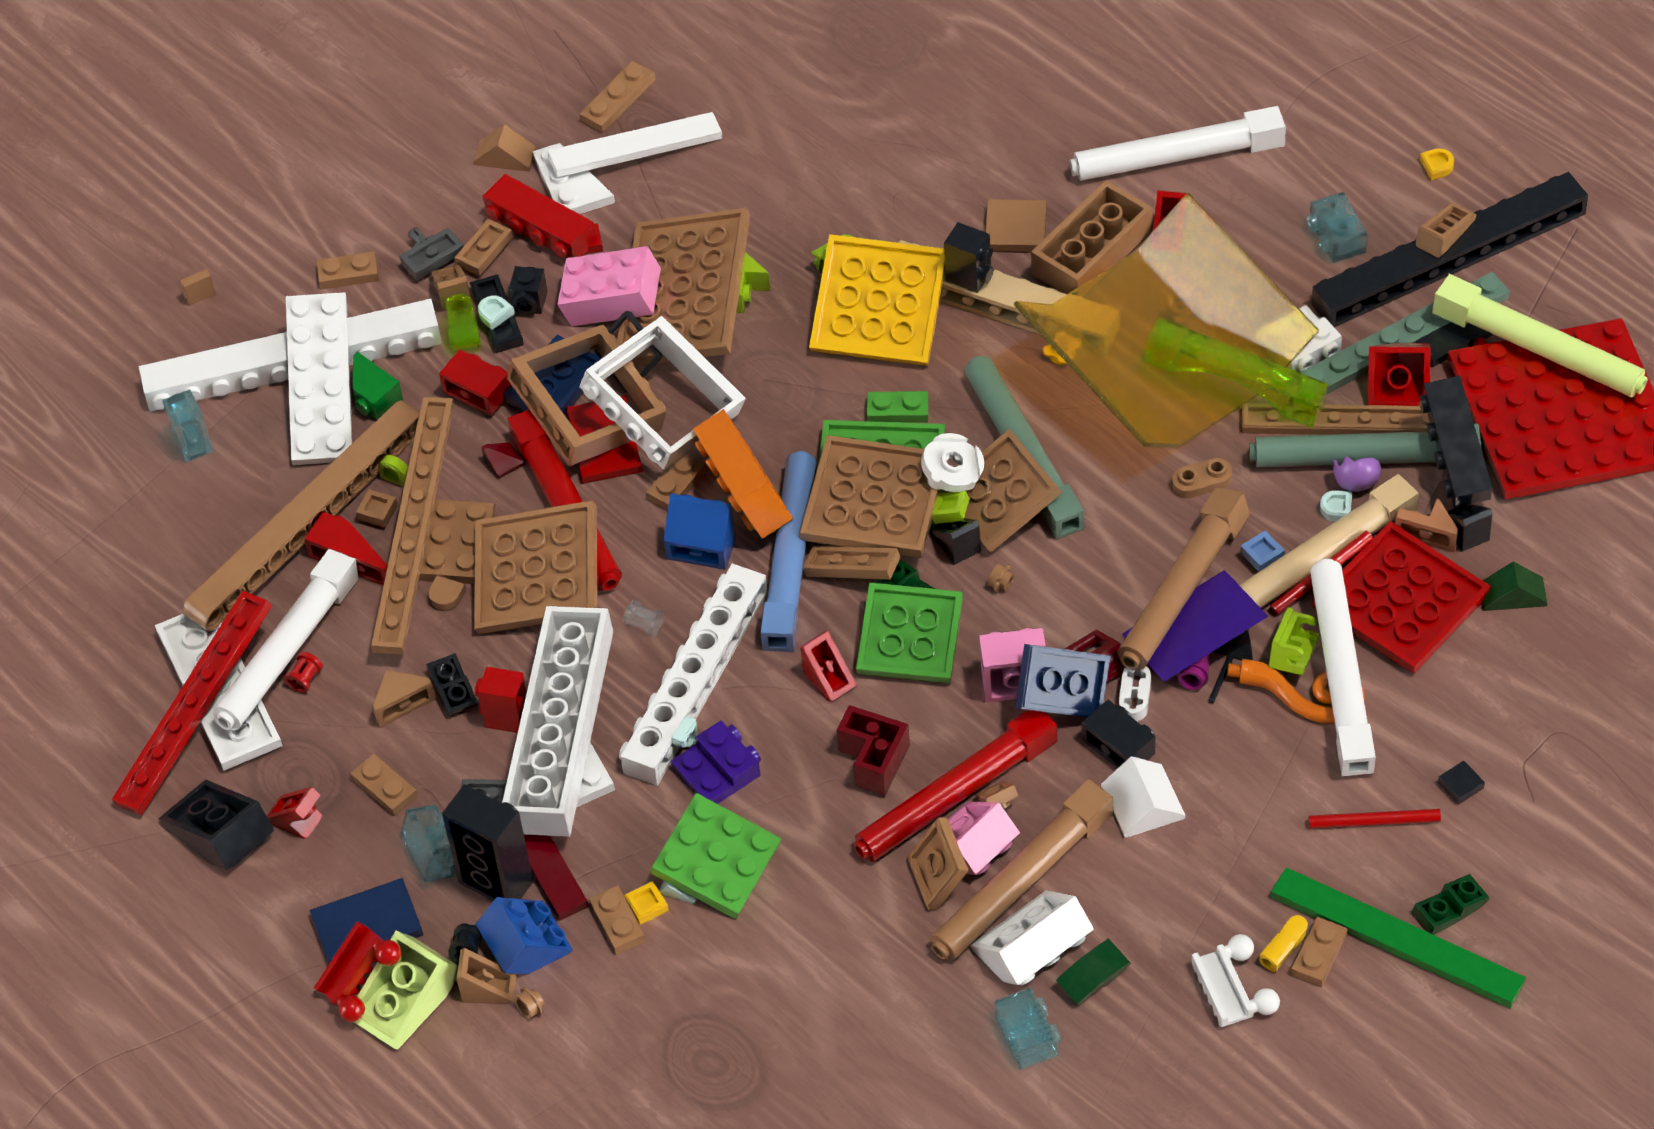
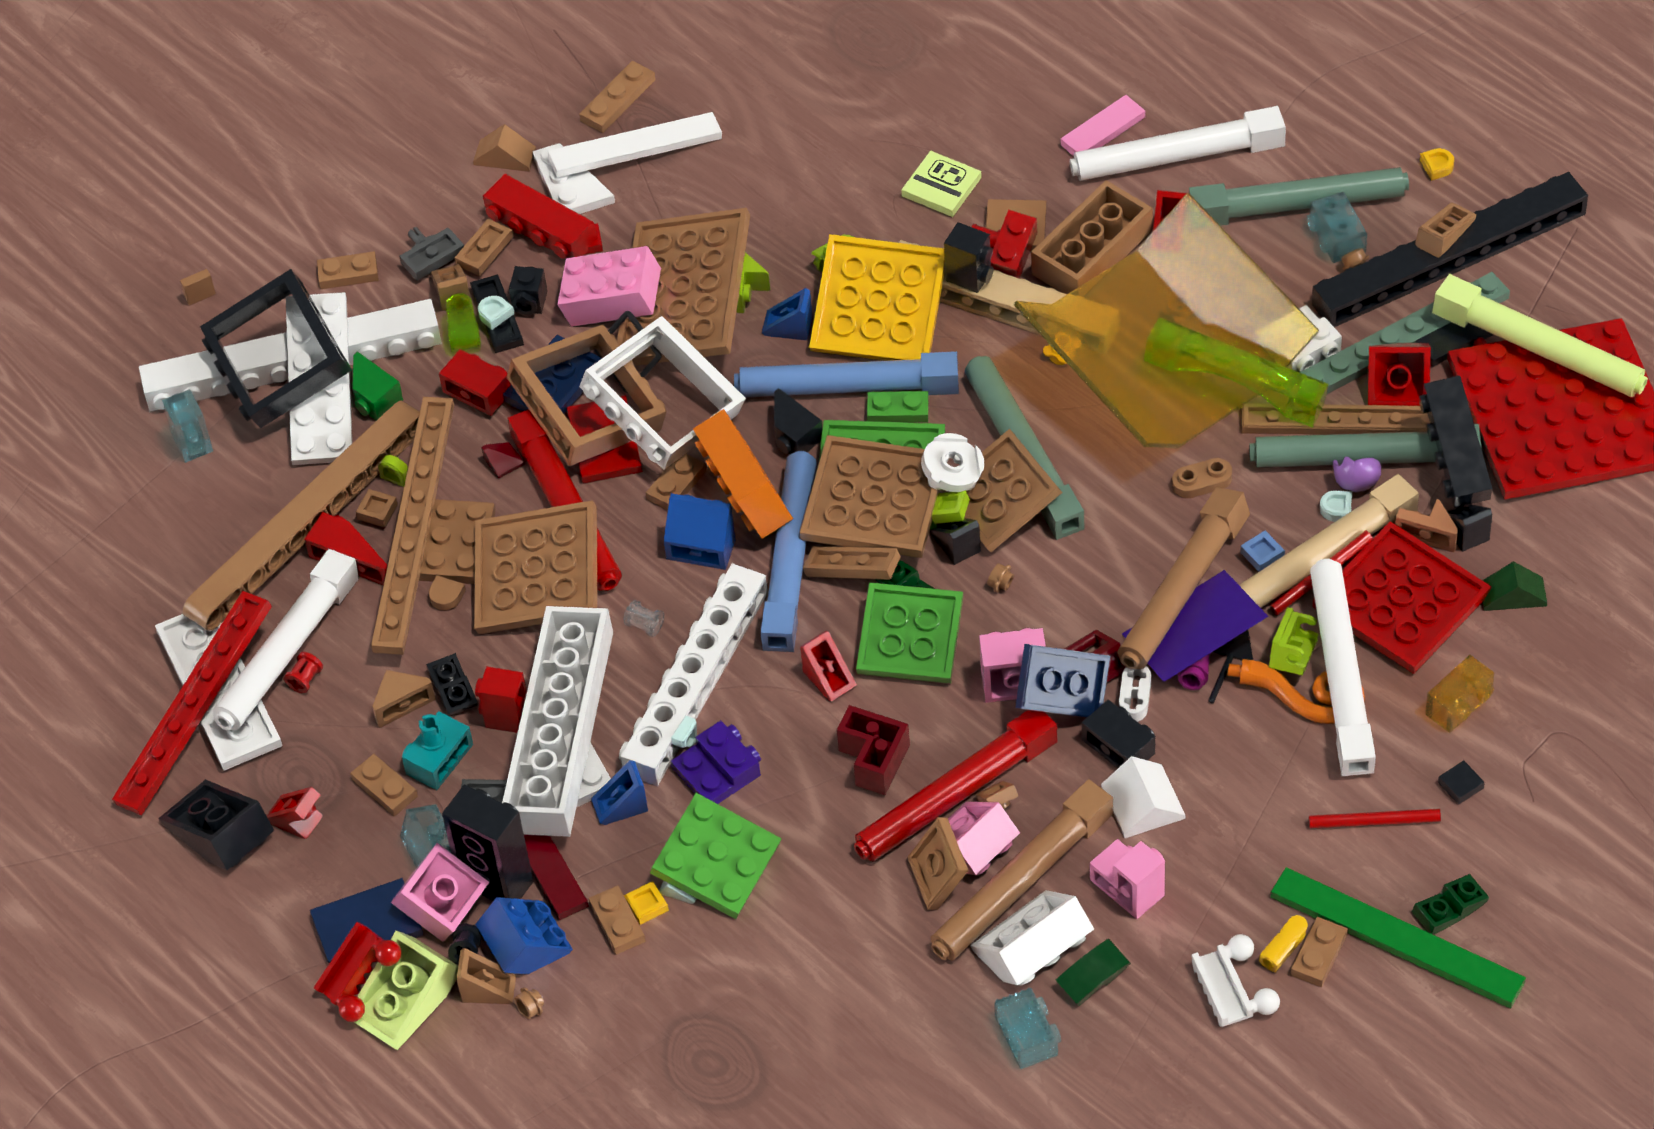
none -> black window [200,269,352,428]
none -> bright pink slope [391,843,489,942]
none -> teal brick [402,711,474,790]
none -> blue slope [591,760,648,825]
none -> medium blue brick [734,352,959,397]
none -> blue slope [762,288,813,341]
none -> black slope [774,388,823,454]
none -> yellowish green tile [901,151,982,217]
none -> red brick [972,209,1038,279]
none -> bright pink tile [1061,95,1145,156]
none -> bright pink brick [1090,839,1165,919]
none -> sand green brick [1189,167,1409,229]
none -> medium nougat plate [1341,248,1370,270]
none -> clear yellow brick [1425,655,1494,733]

